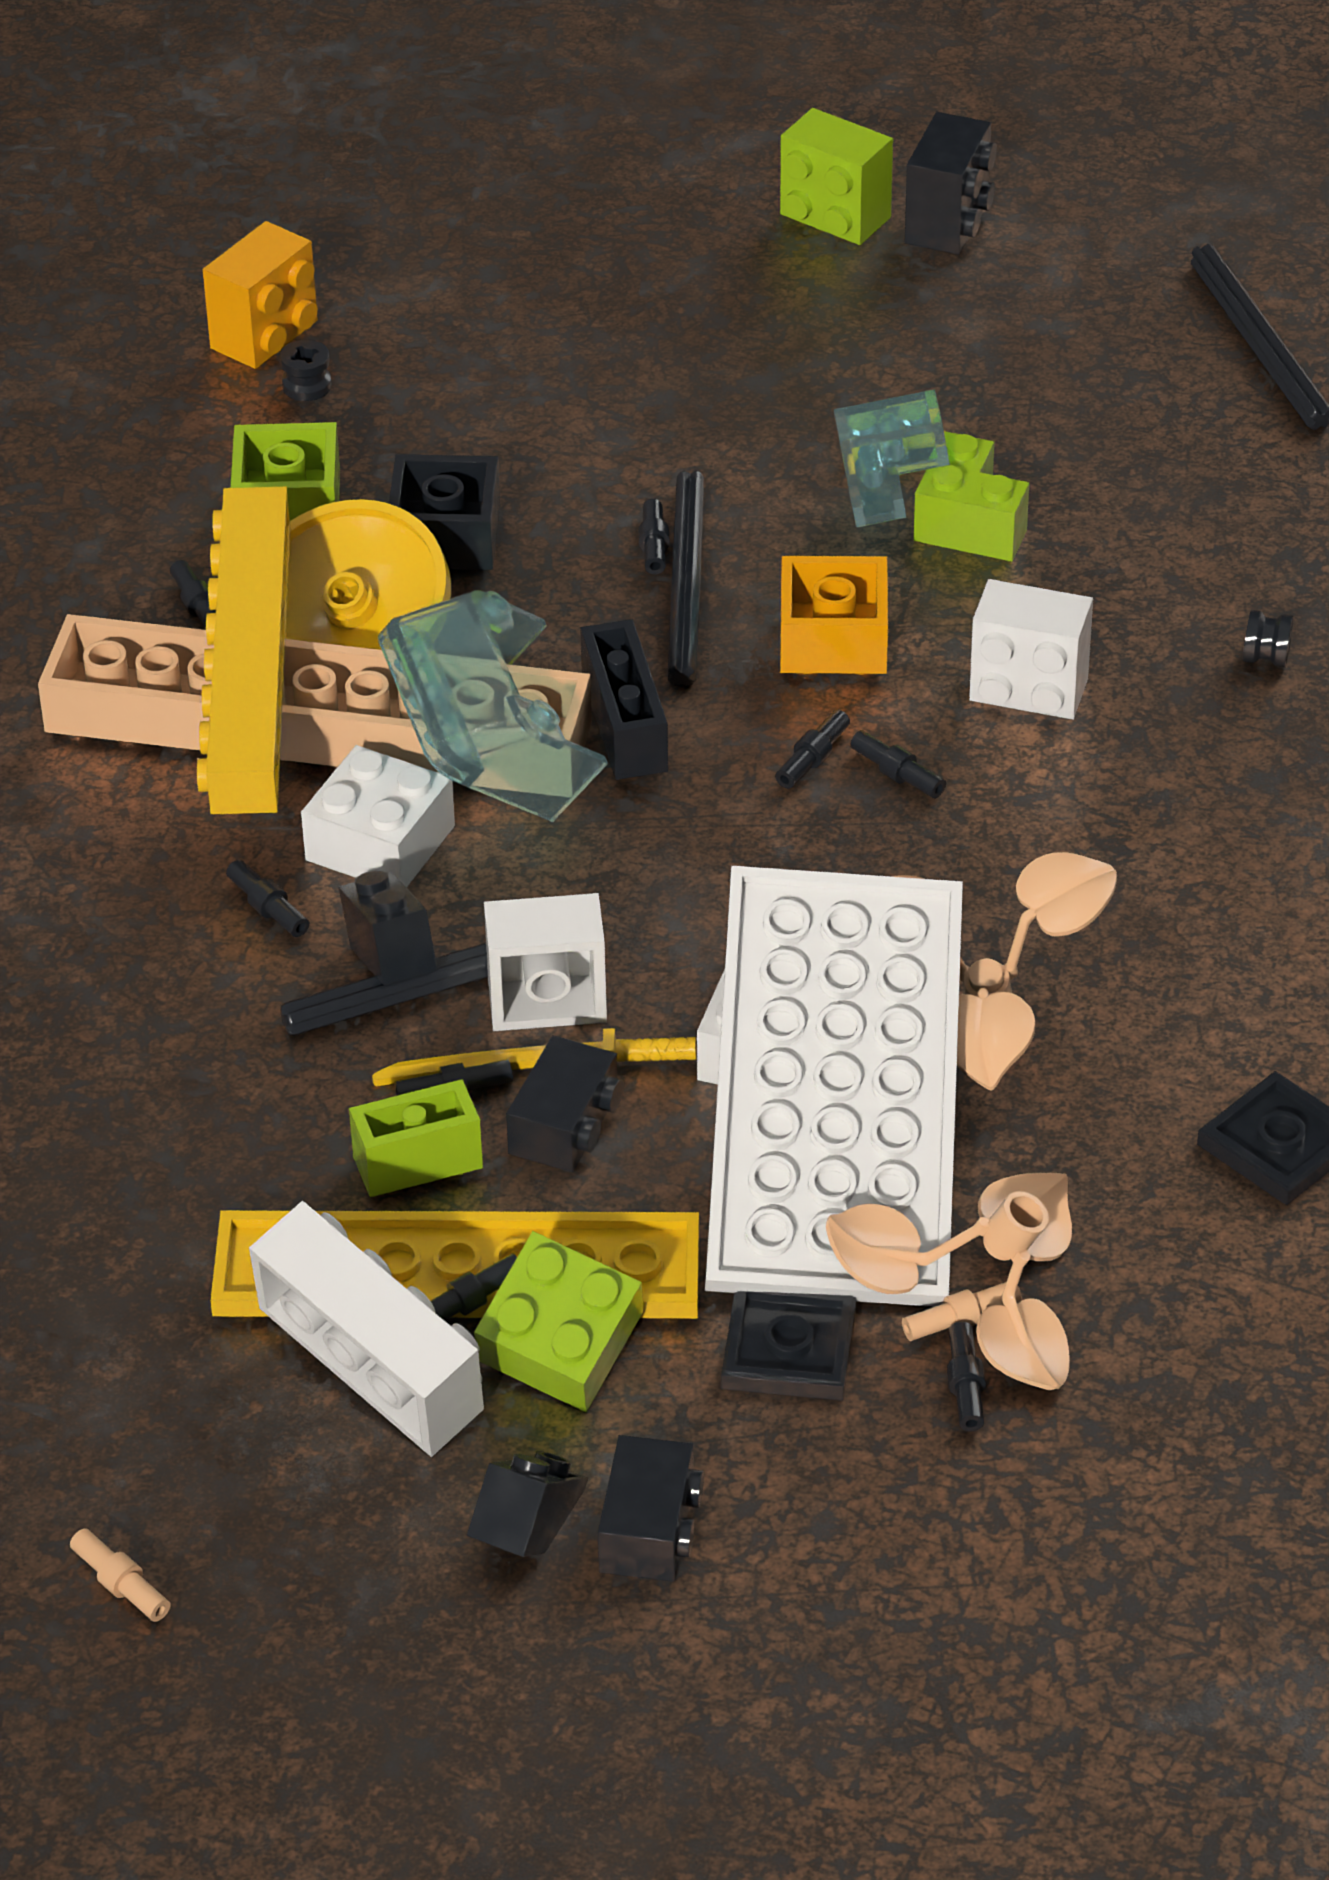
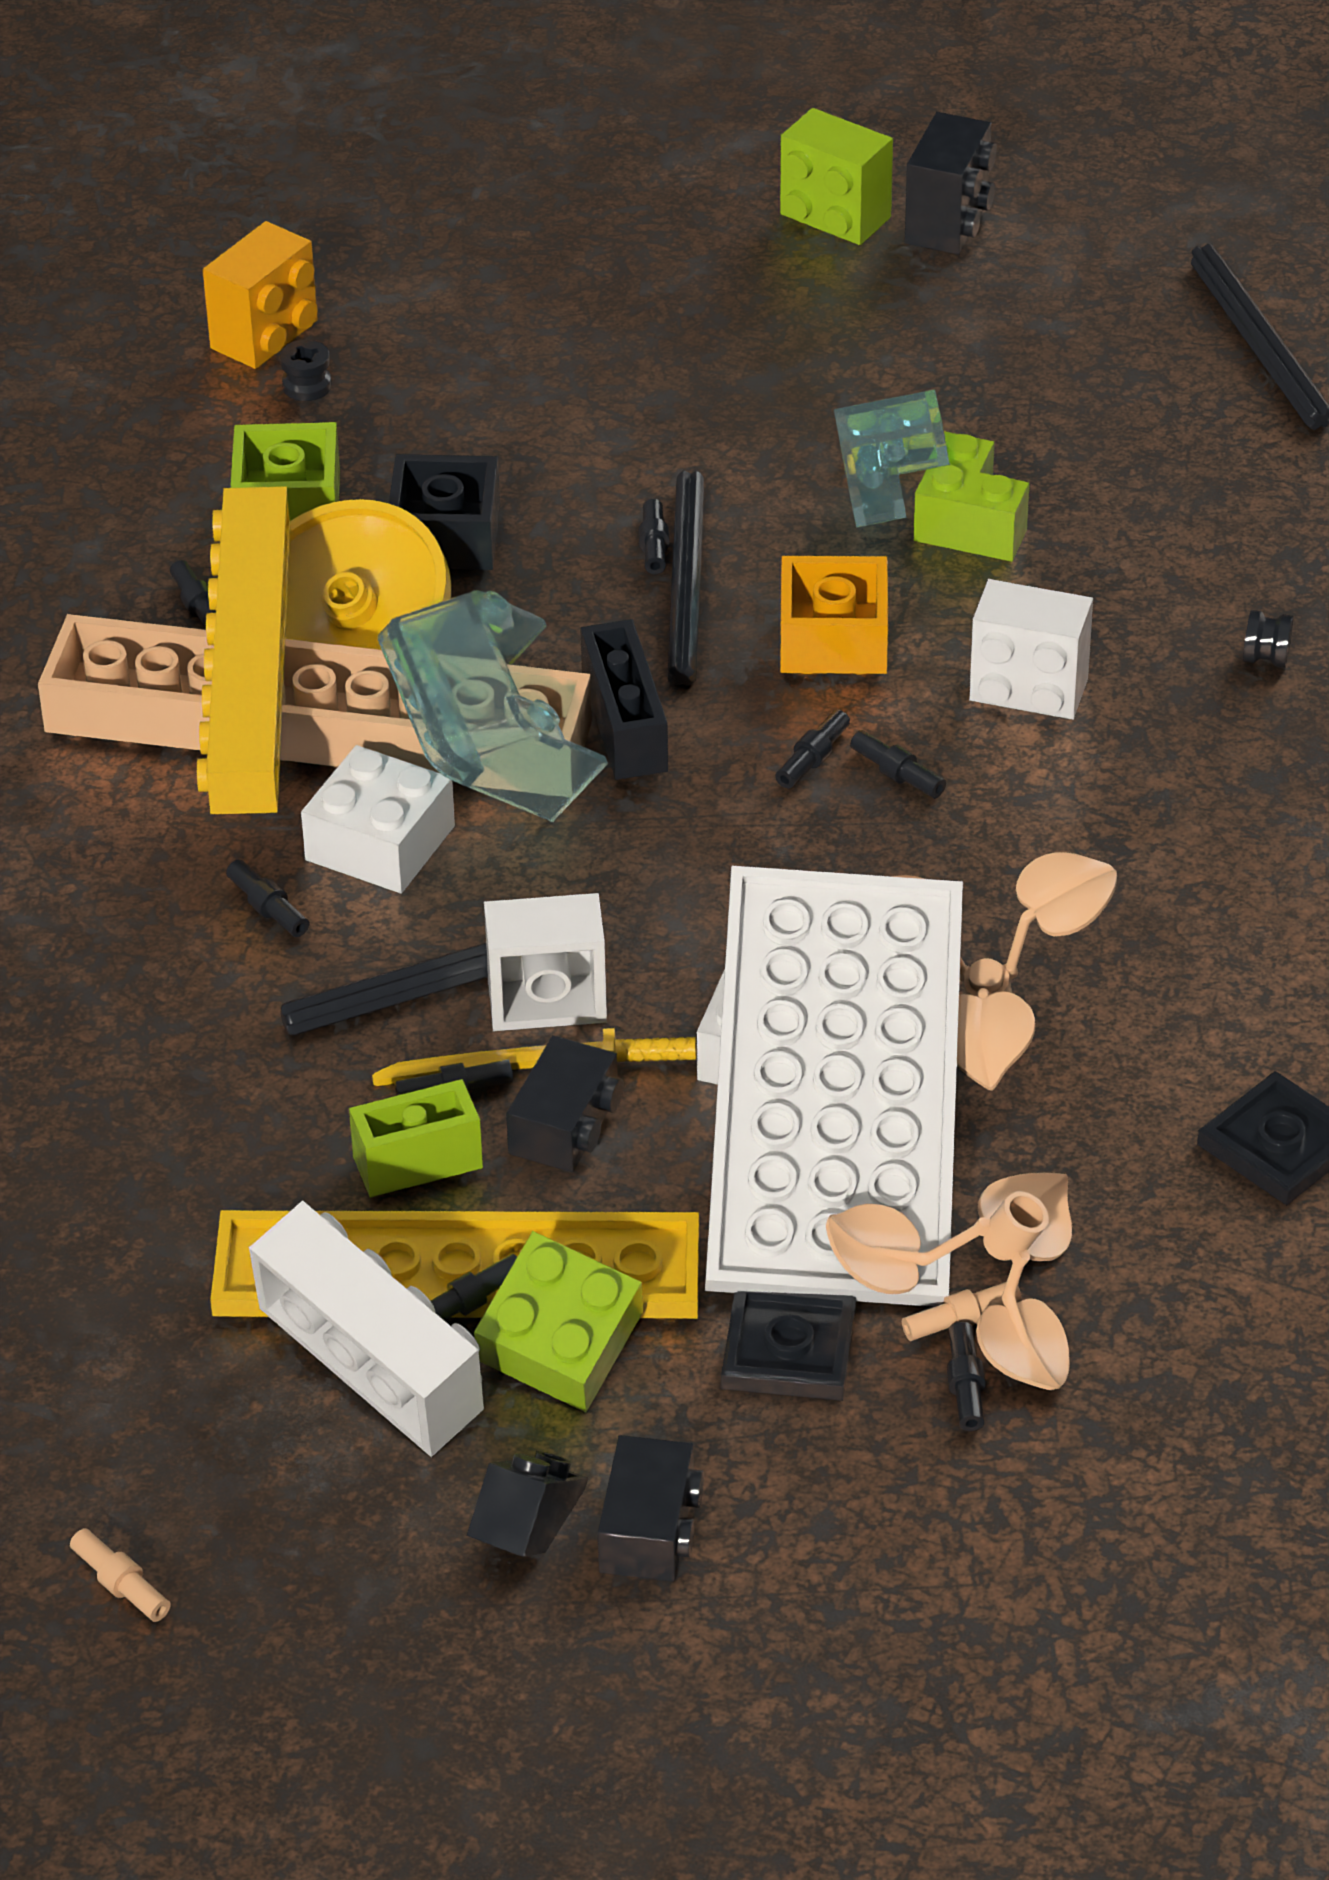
black brick [338,871,438,986] -> none

